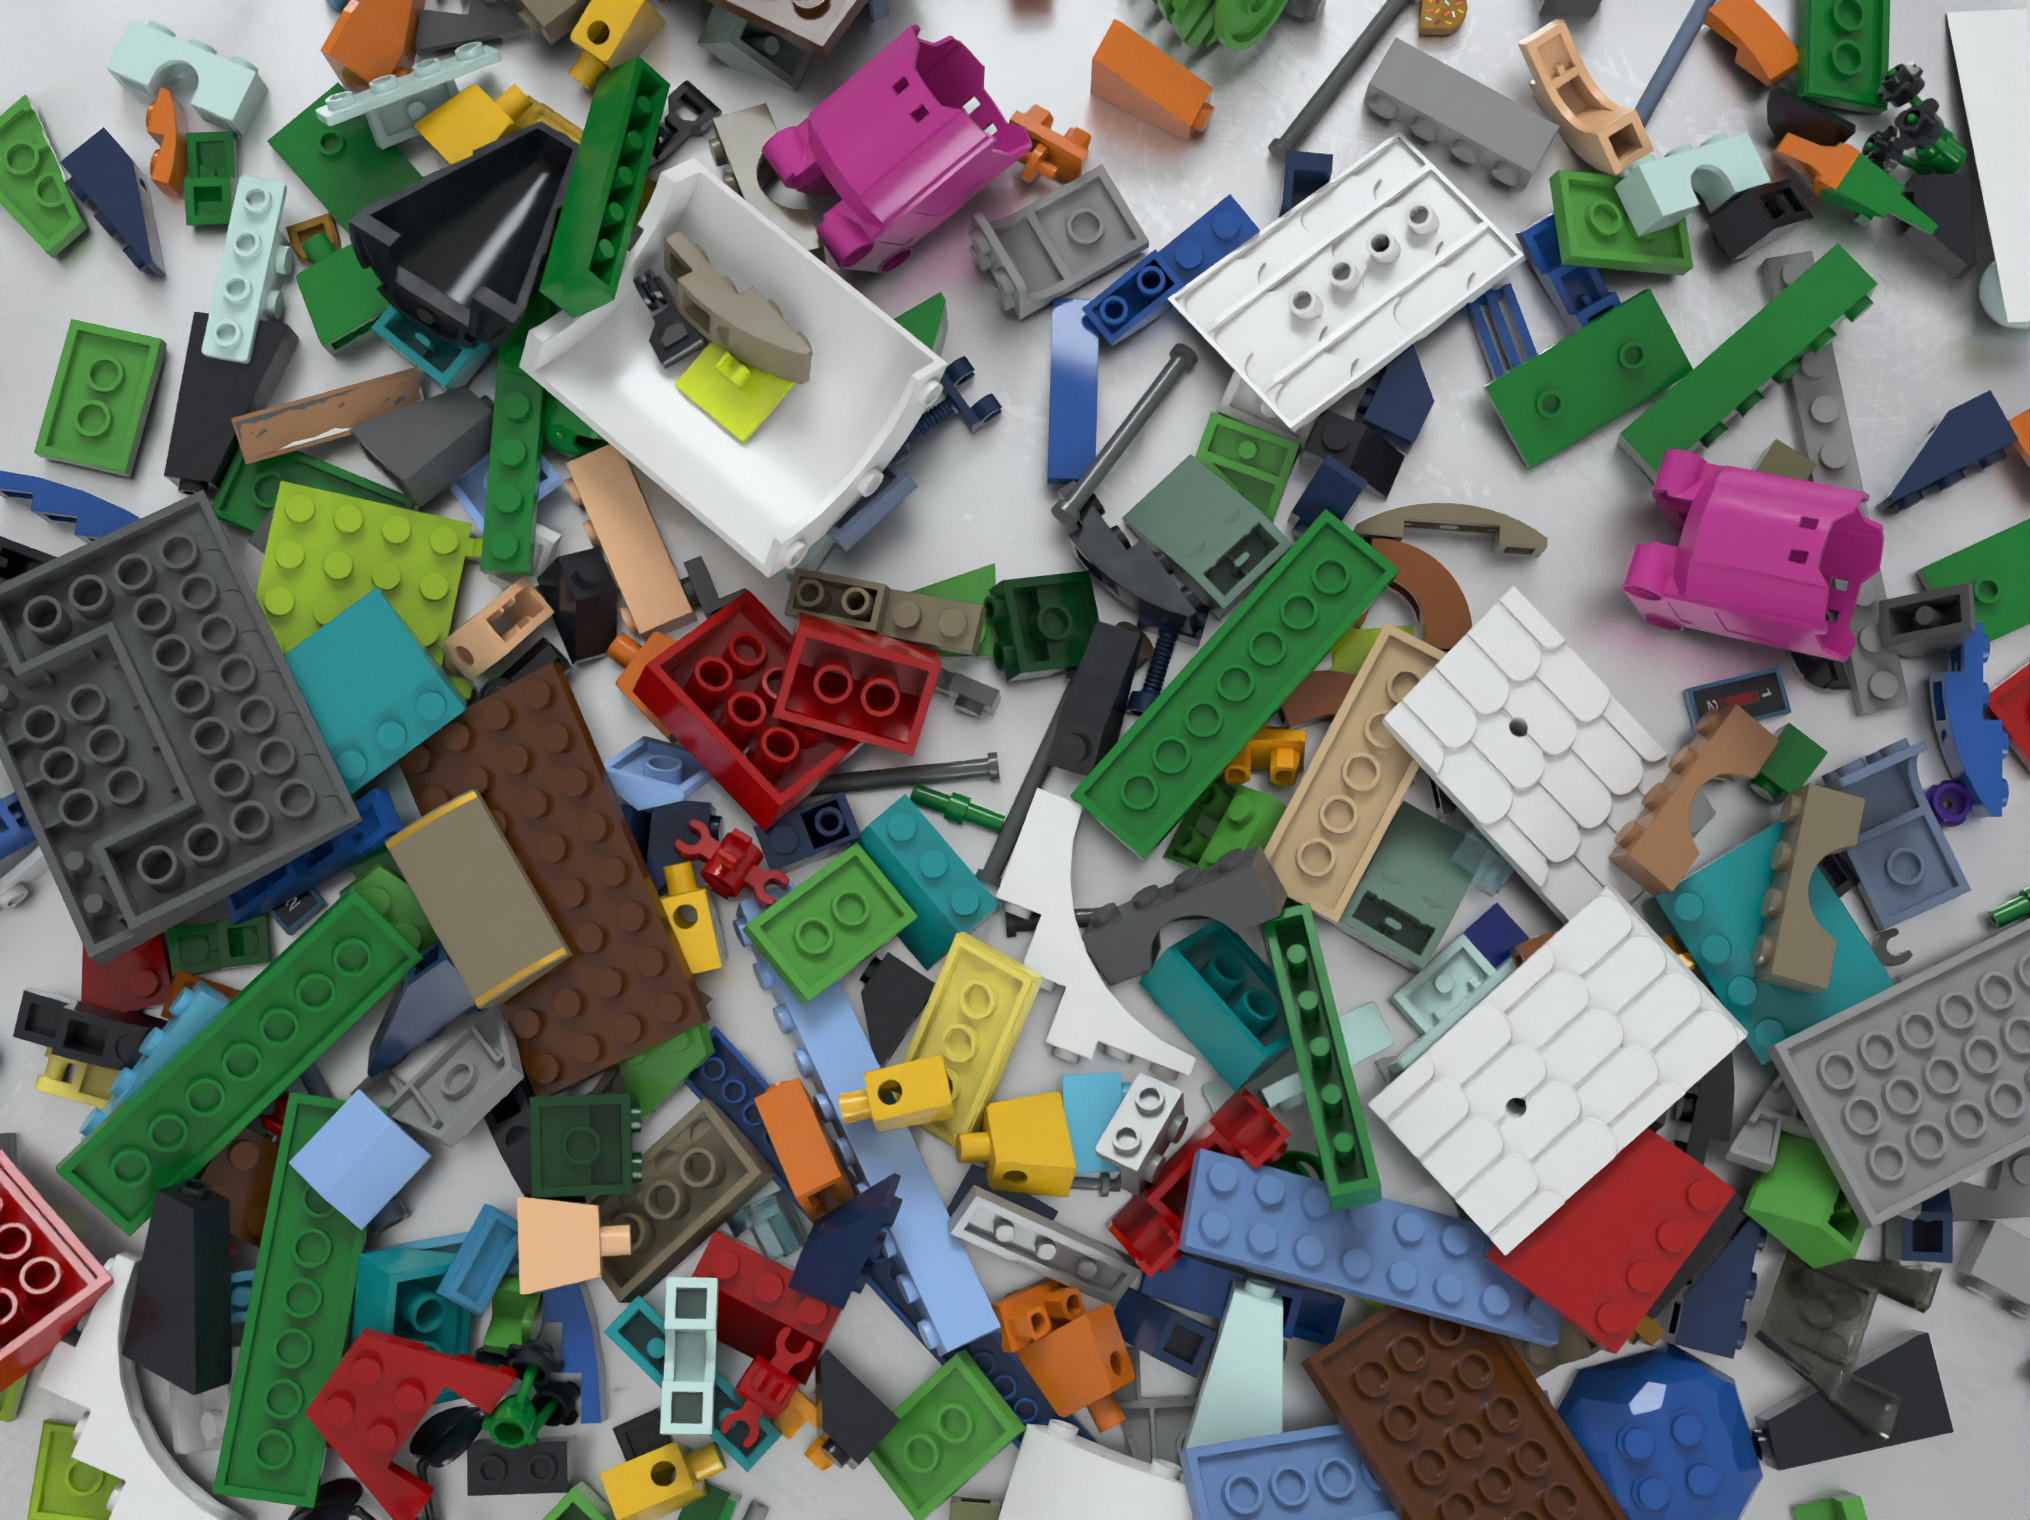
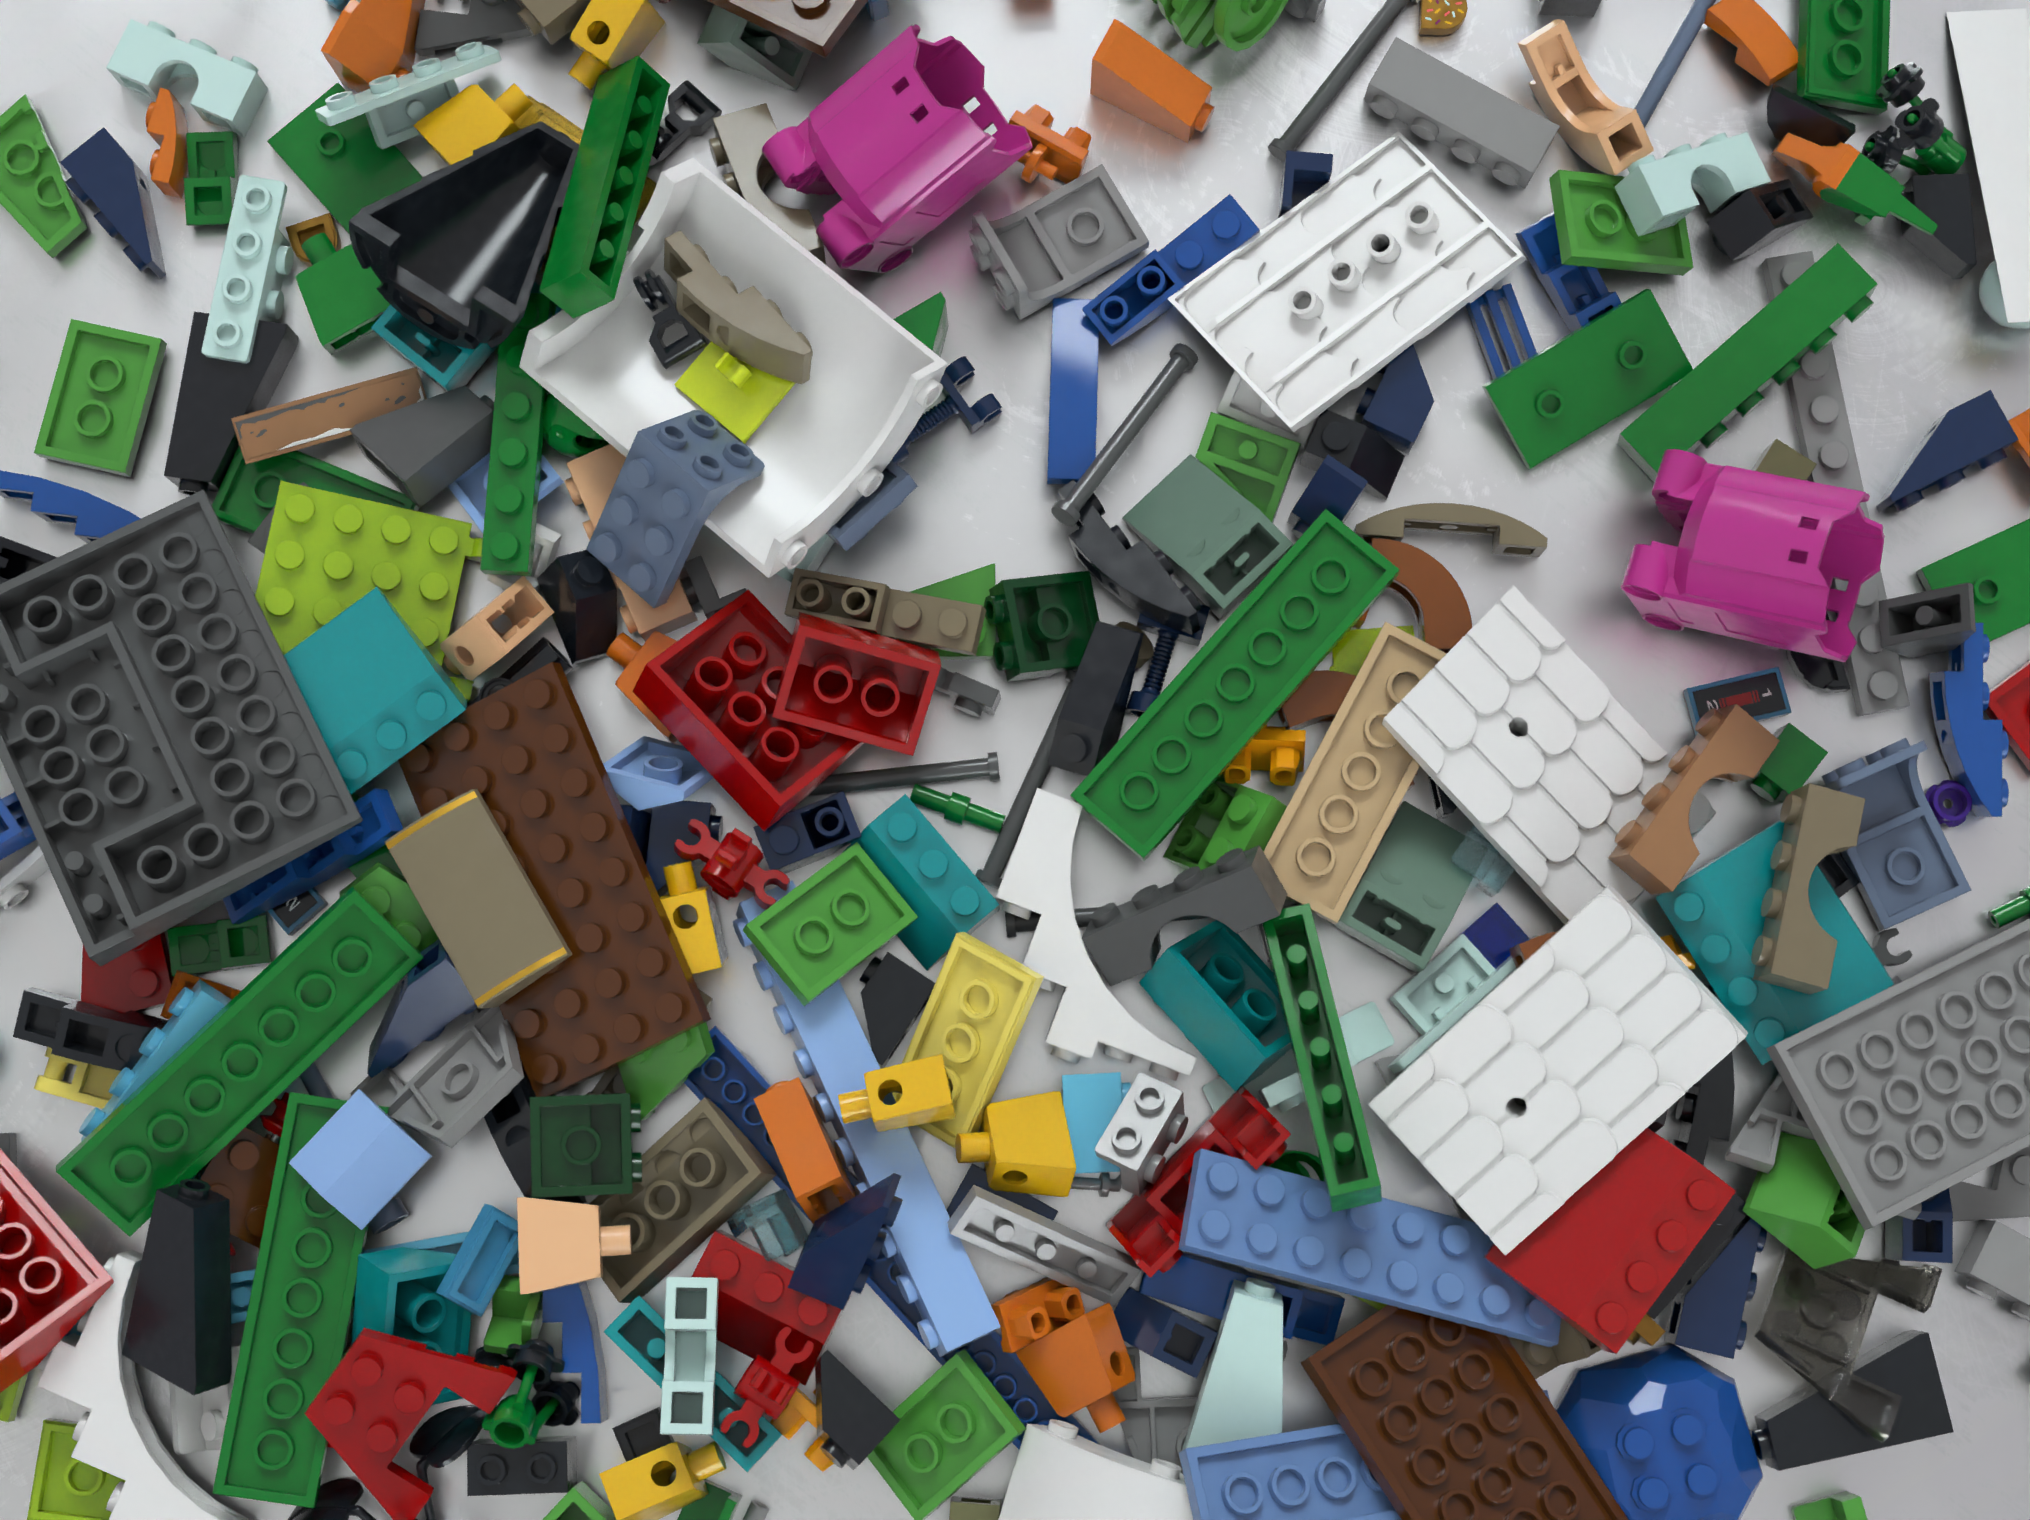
none -> sand blue bracket [586,410,765,608]

